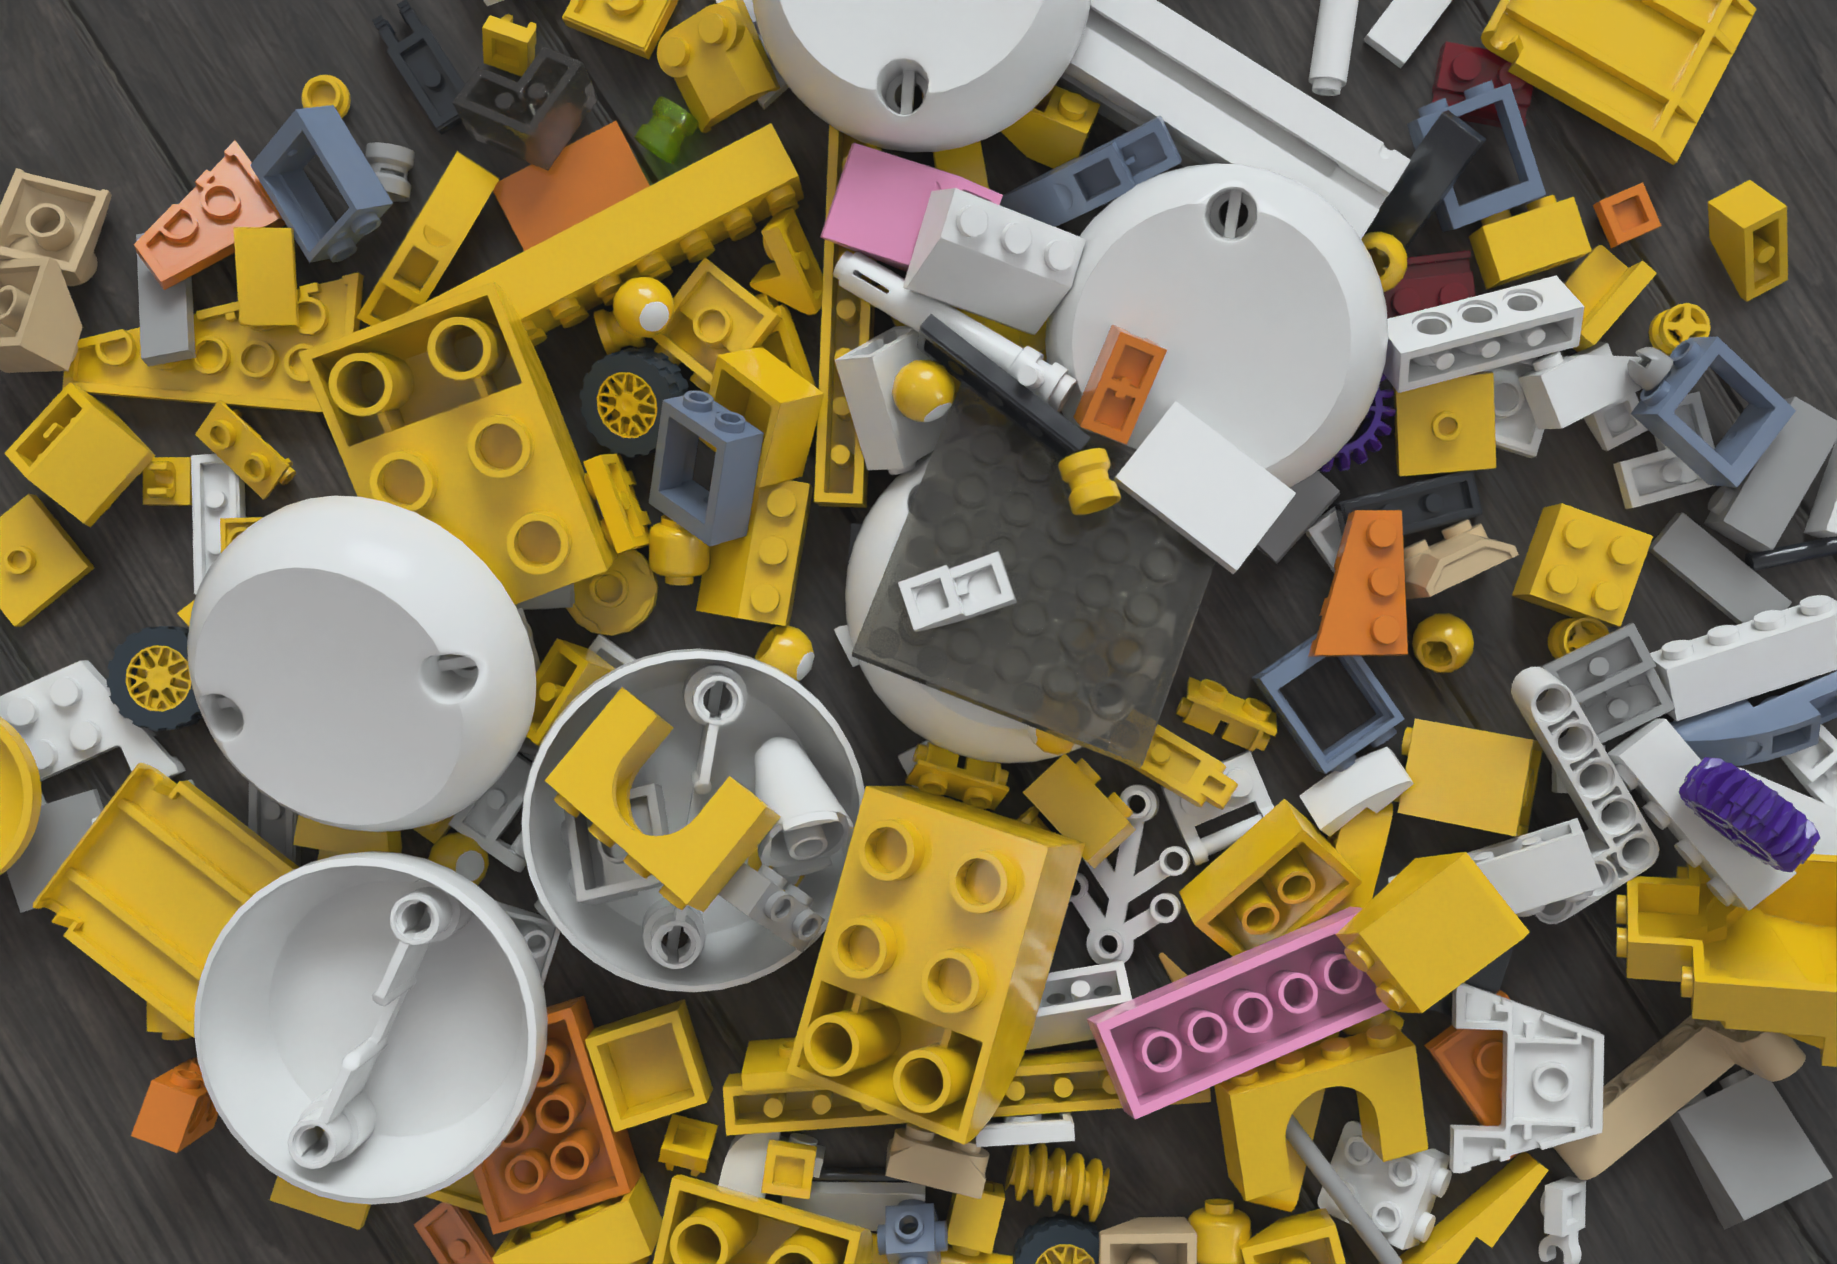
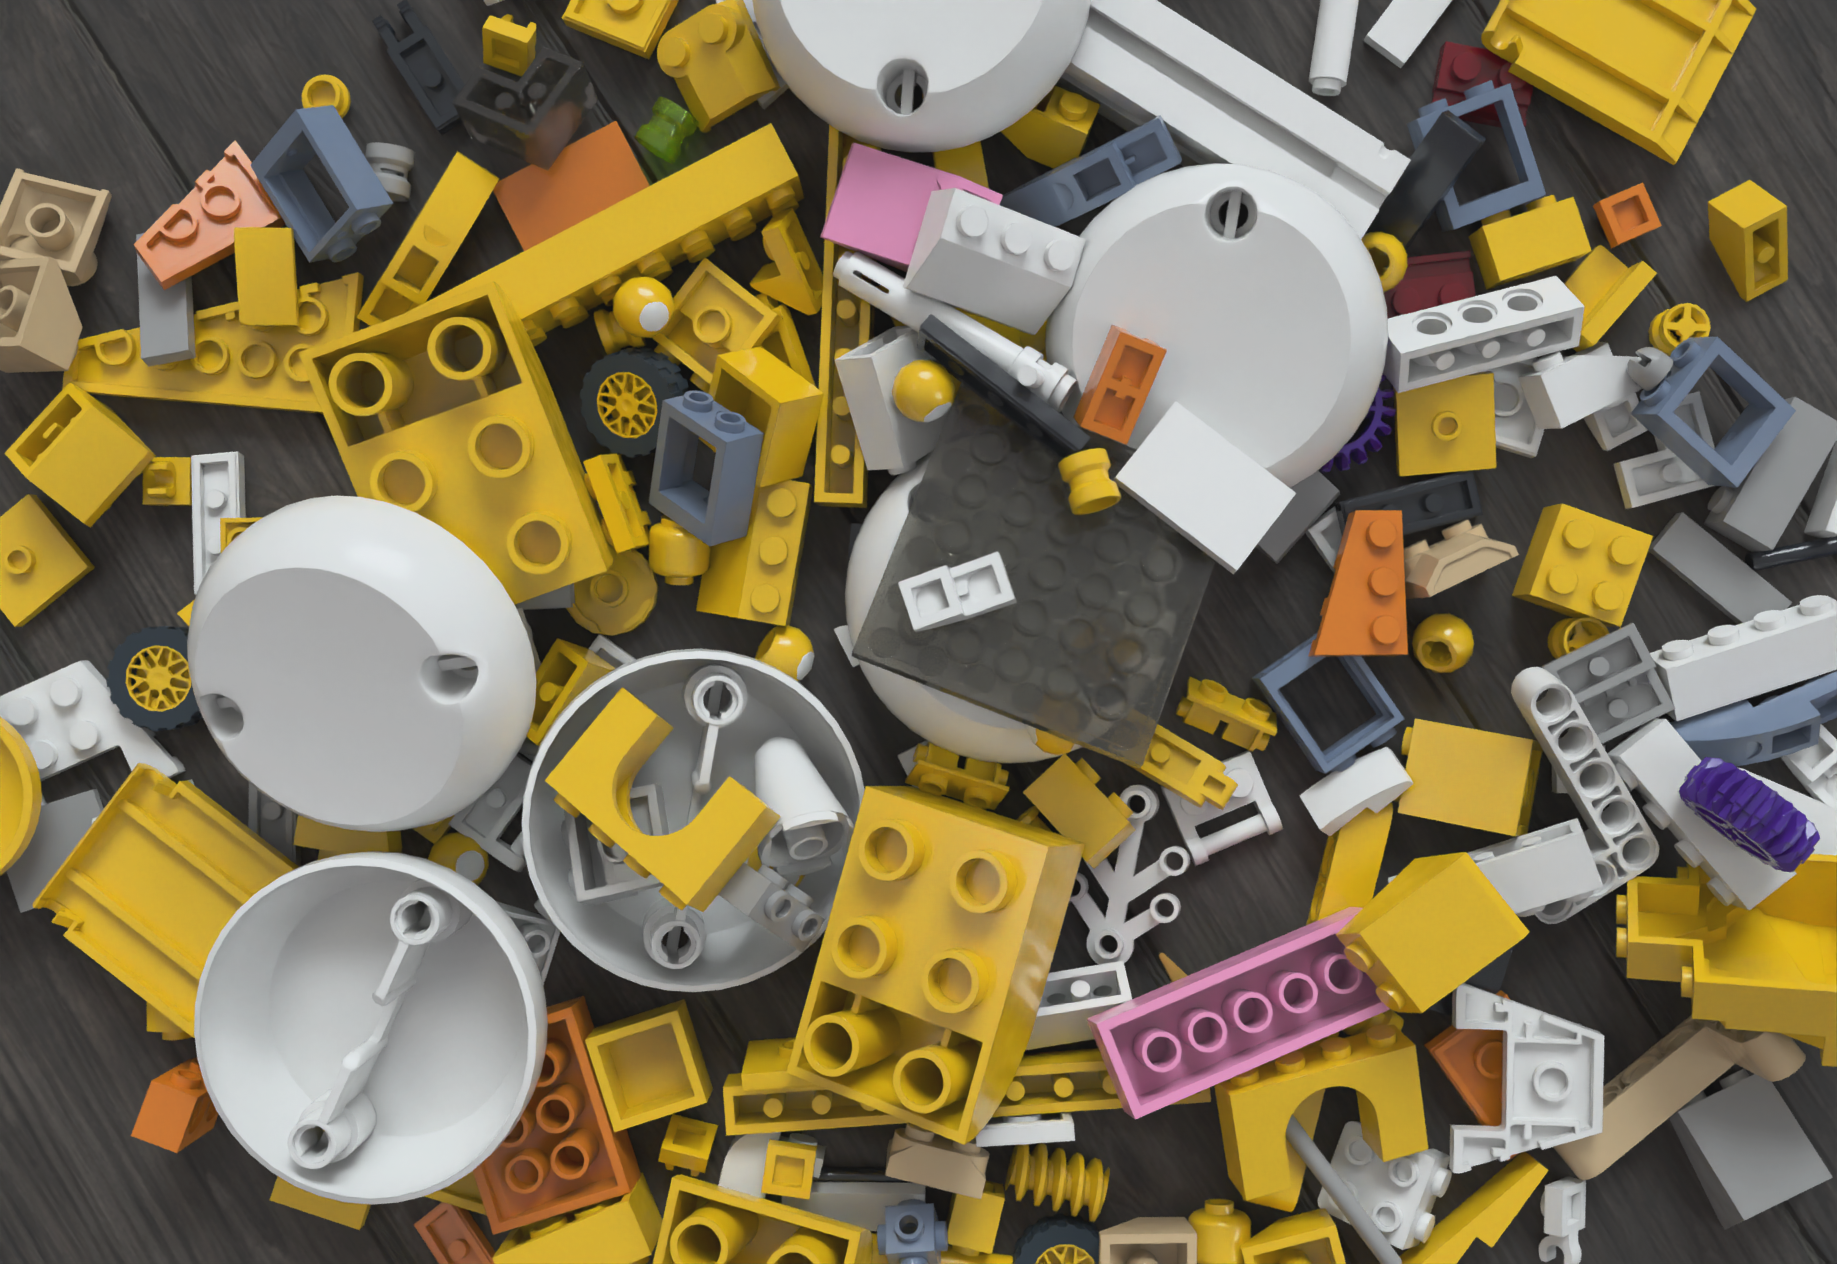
yellow hinge [195,400,296,500] -> none
yellow slope [1179,799,1363,956] -> none

